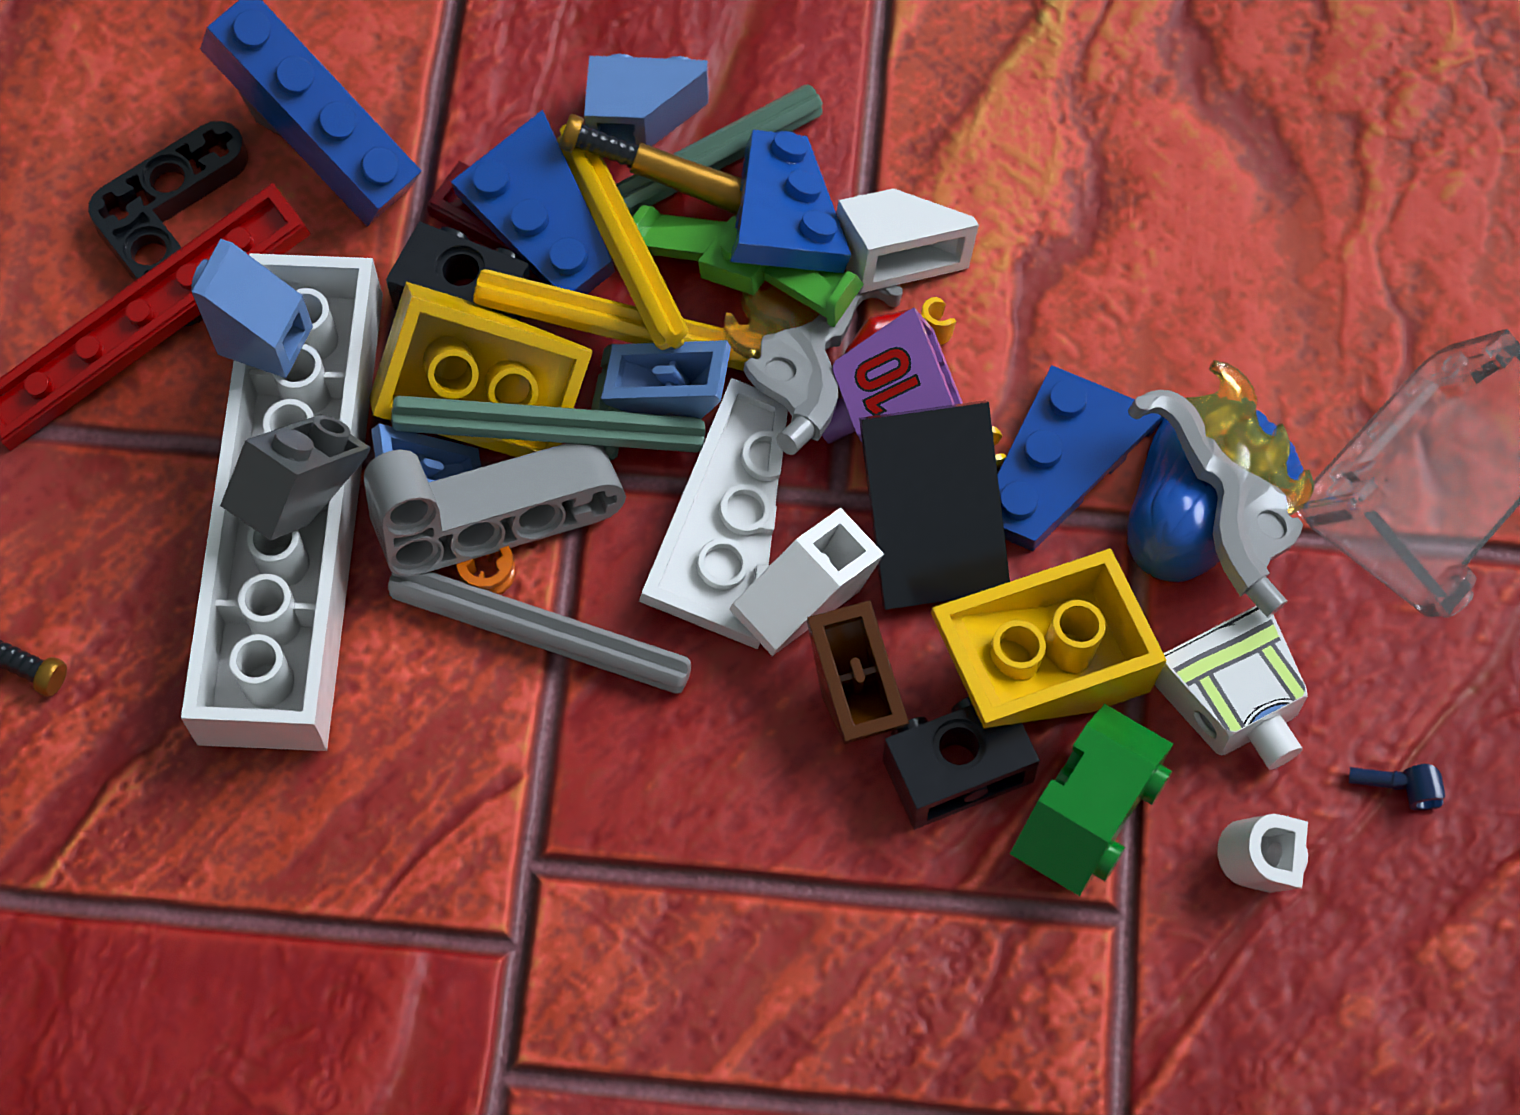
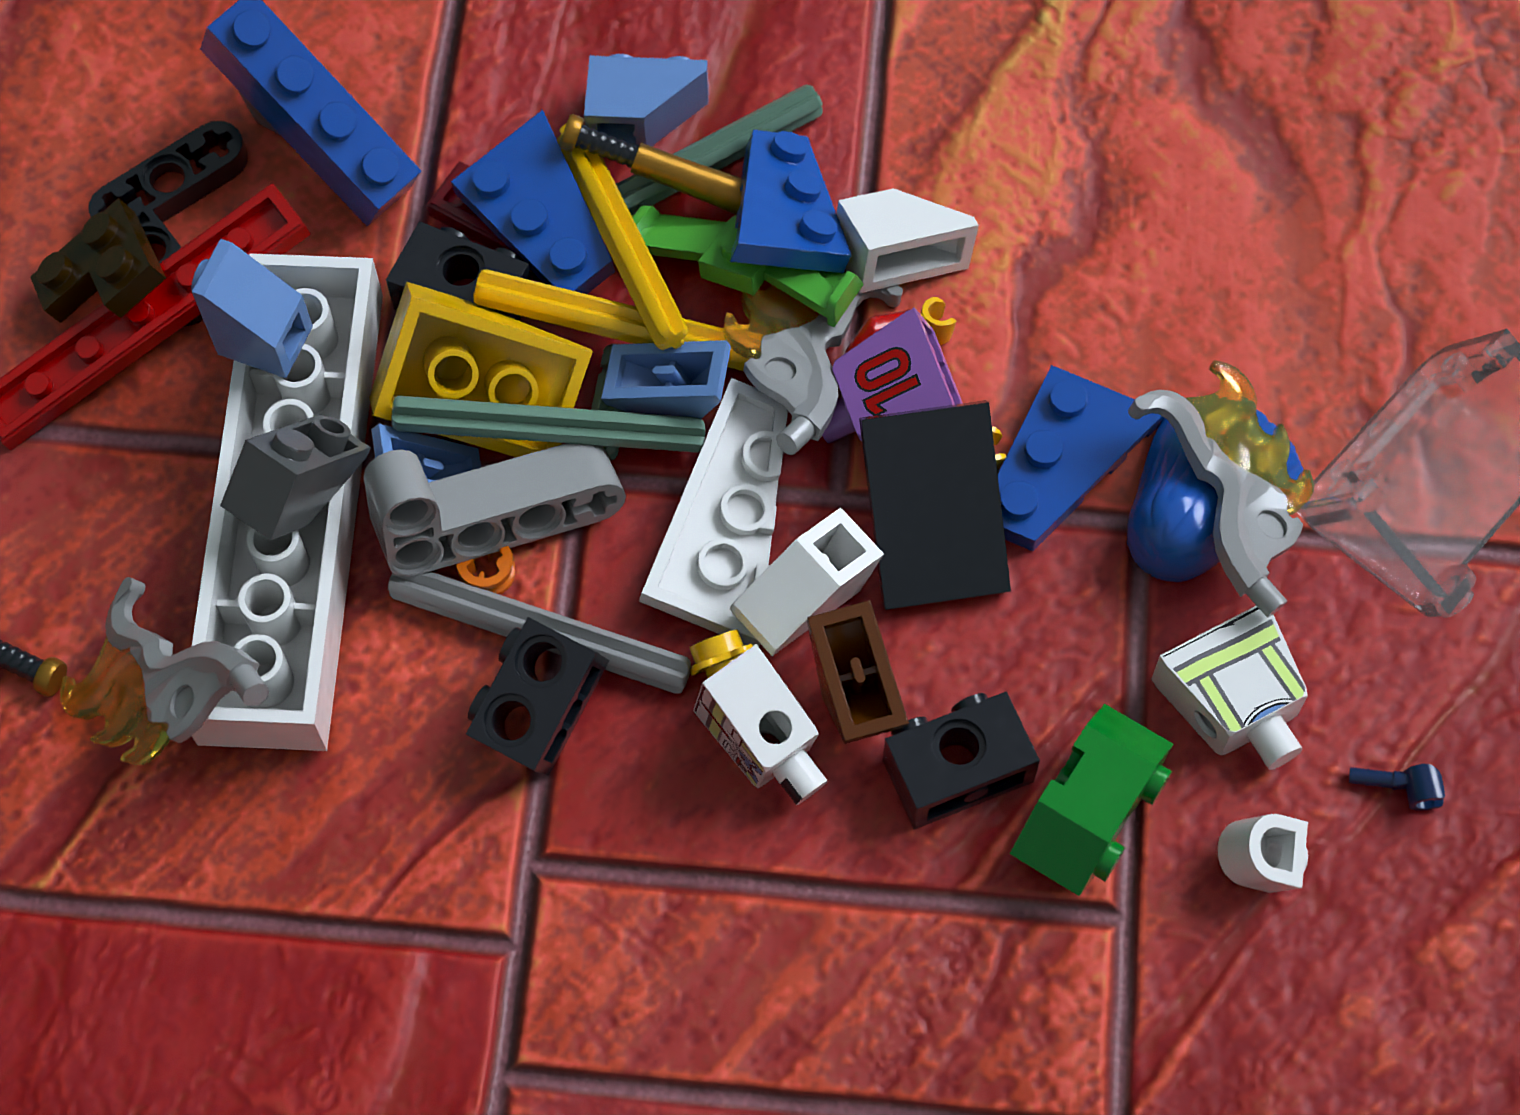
yellow slope [931,548,1167,728] -> none
none -> dark brown plate [30,198,166,323]
none -> light grey piece [60,577,269,766]
none -> black brick [466,617,610,776]
none -> yellow plate [689,629,753,678]
none -> white torso [693,644,828,805]

